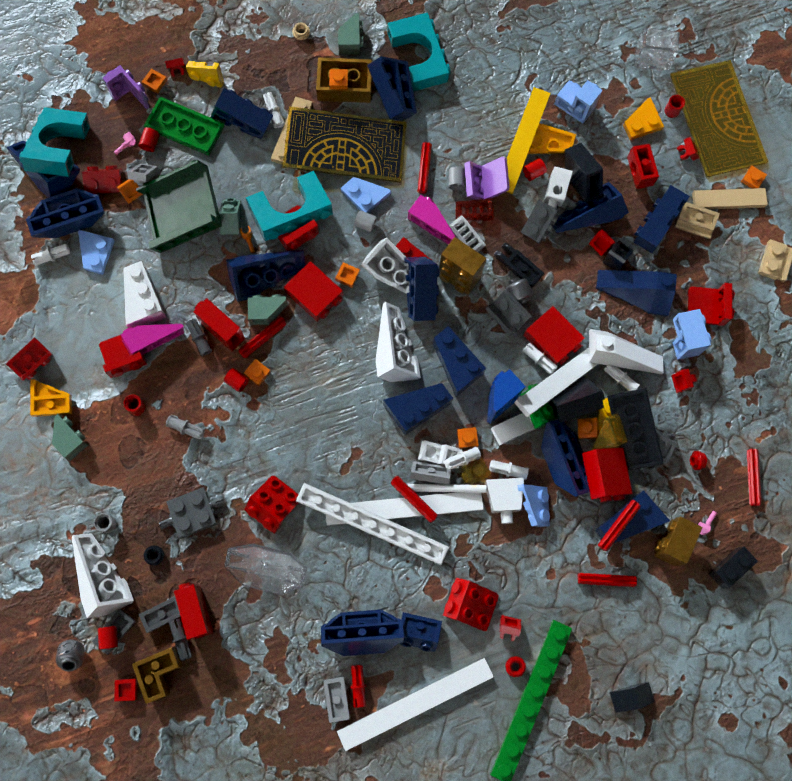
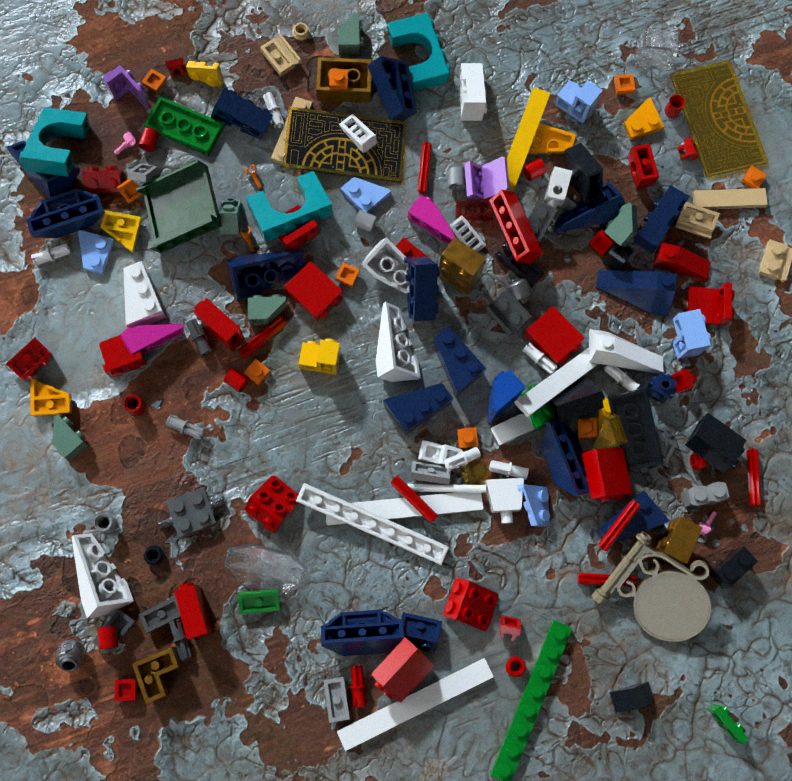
none -> yellow wing [100,210,143,252]
none -> green plate [238,589,280,615]
none -> orange hand [244,164,263,189]
none -> tan plate [260,34,301,76]
none -> yellow brick [298,339,341,375]
none -> white slope [339,114,377,153]
none -> red brick [371,637,434,703]
none -> white wedge [460,63,487,121]
none -> red brick [489,189,543,264]
none -> dark tan piece [591,531,711,642]
none -> sand green slope [604,202,638,247]
none -> orange plate [614,74,635,95]
none -> dark blue brick [647,372,677,403]
none -> red slope [653,242,711,280]
none -> light grey brick [681,482,730,508]
none -> black brick [685,412,746,473]
none -> green plate [708,704,749,744]

